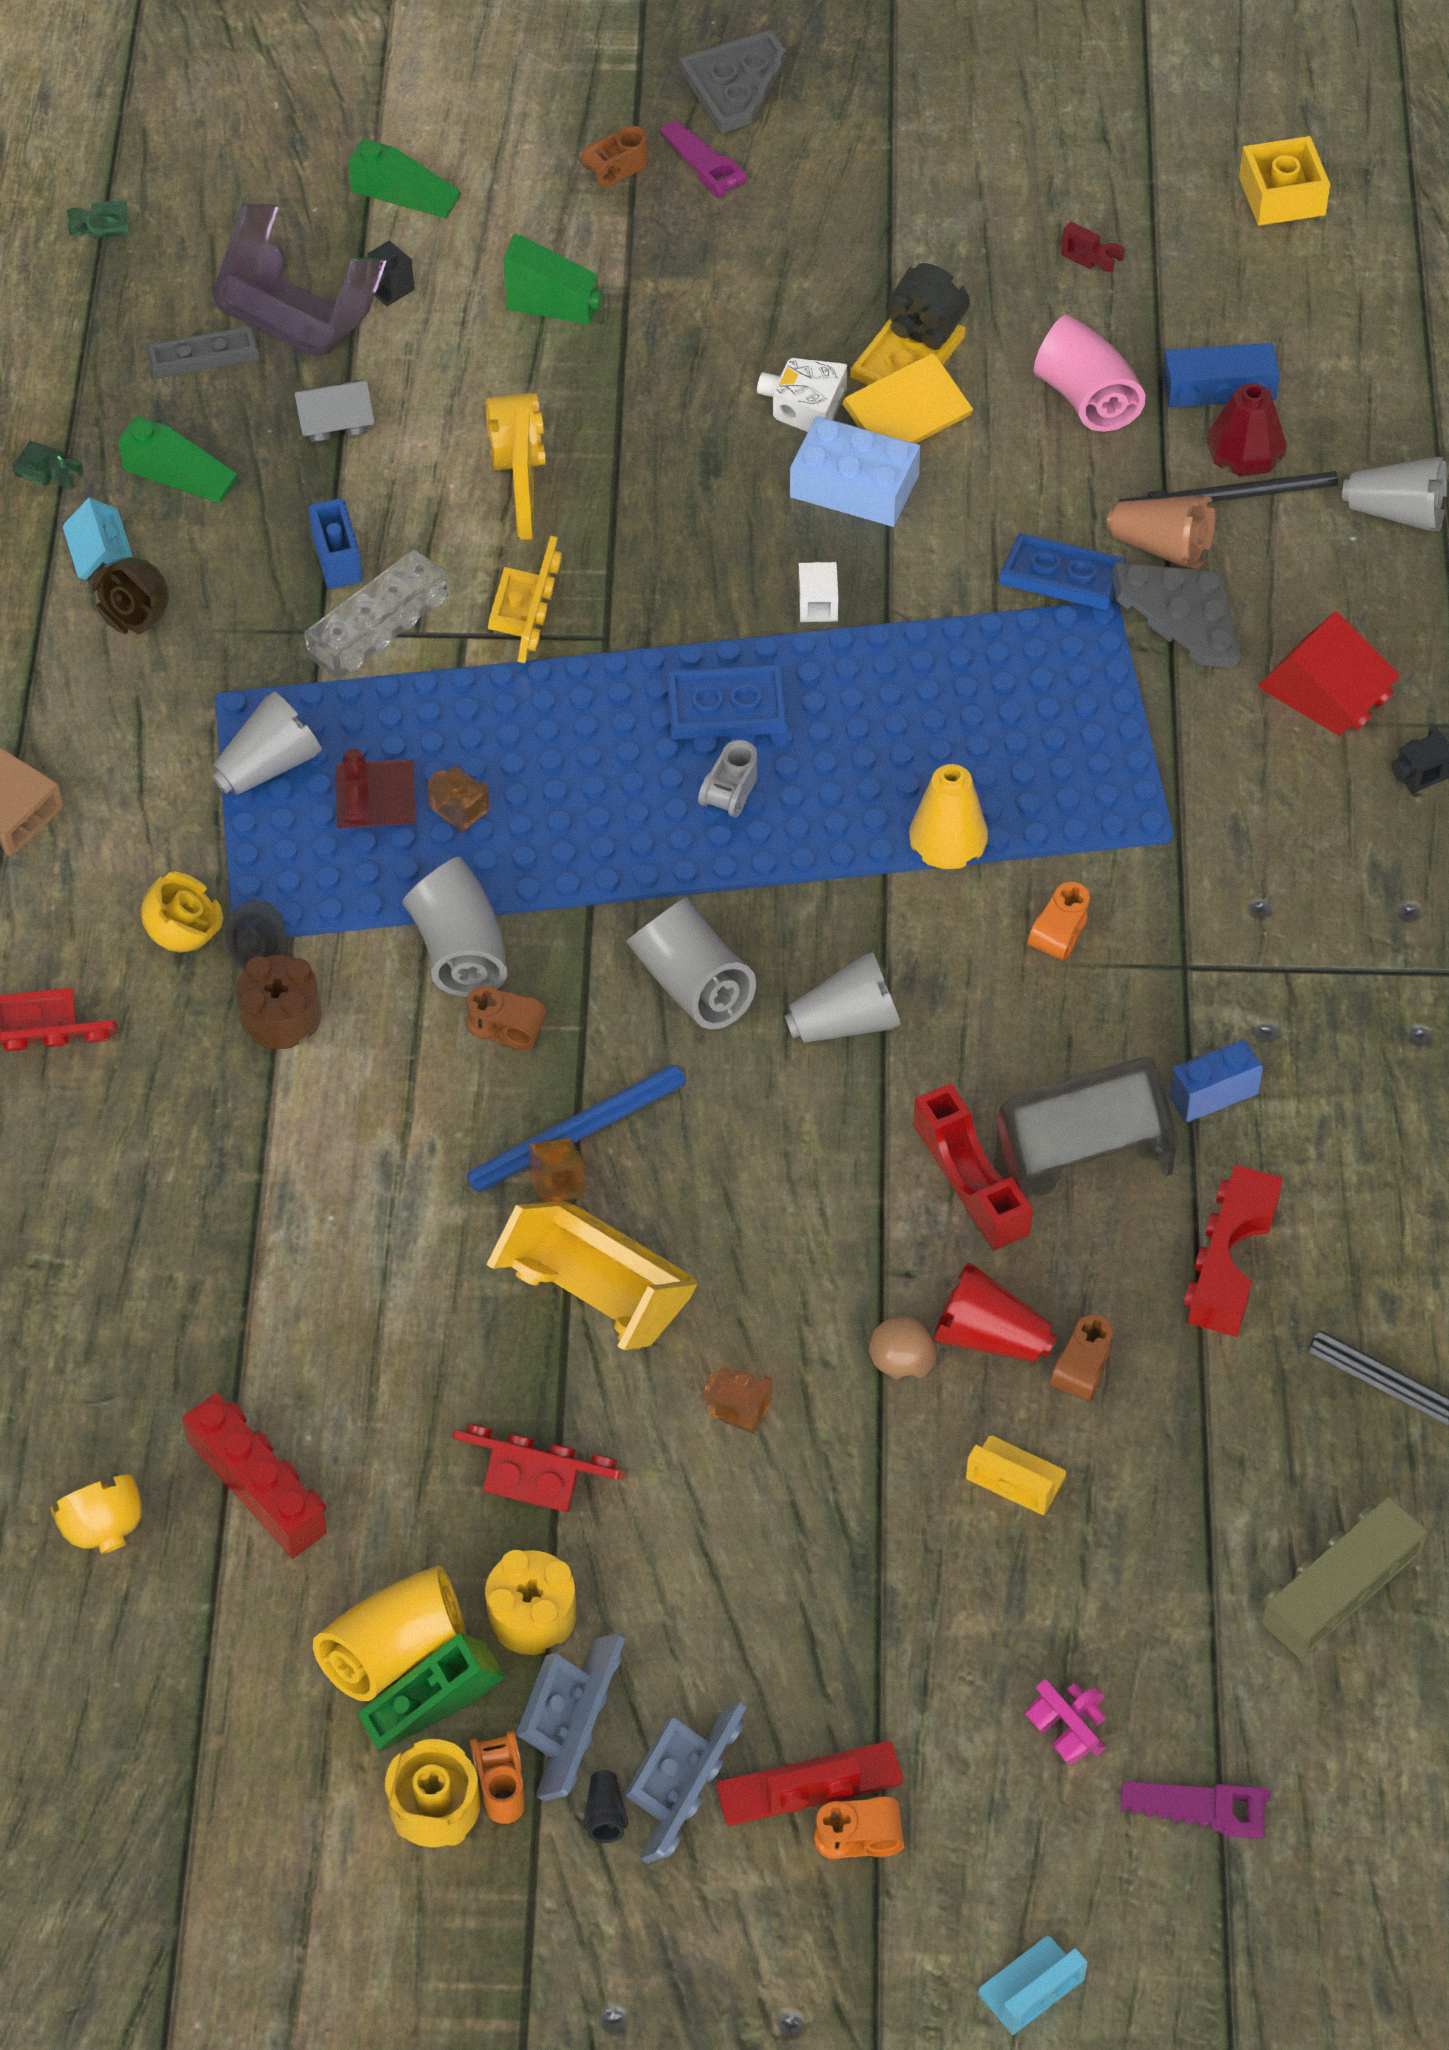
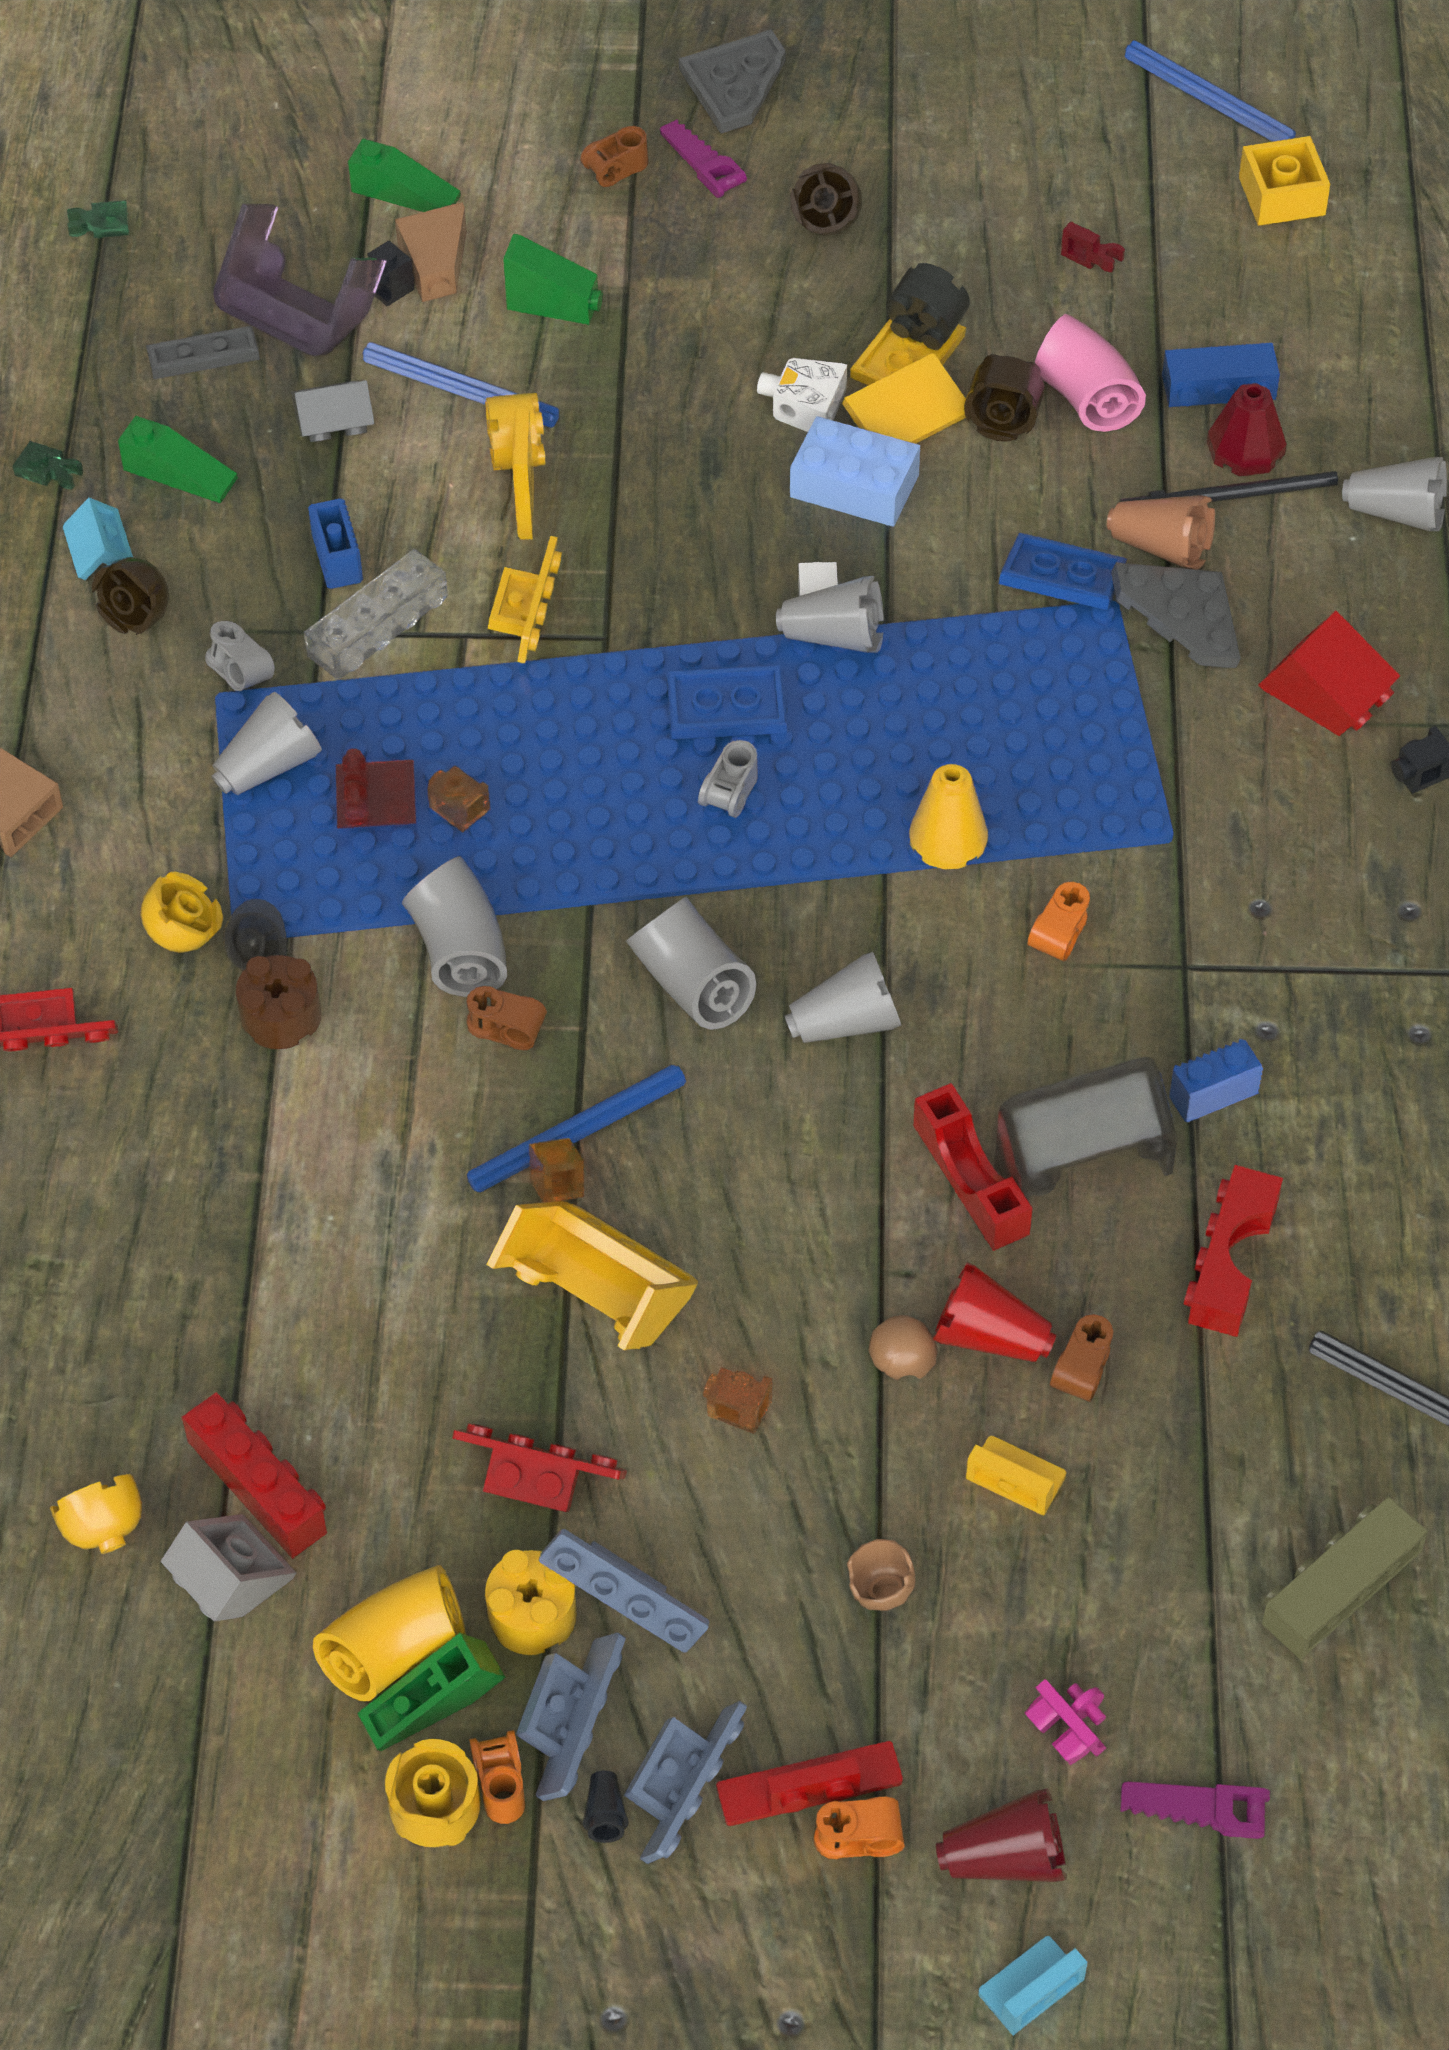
none -> light grey slope [160,1514,296,1622]
none -> light grey piece [205,621,275,691]
none -> axle [363,342,560,428]
none -> medium nougat slope [395,202,467,302]
none -> sand blue bracket [539,1529,709,1652]
none -> light grey cone [776,576,884,653]
none -> dark brown cylinder [790,163,862,236]
none -> medium nougat hair [847,1539,916,1611]
none -> dark red cone [936,1788,1067,1882]
none -> dark brown brick [964,354,1044,442]
none -> blue axle [1125,41,1296,142]

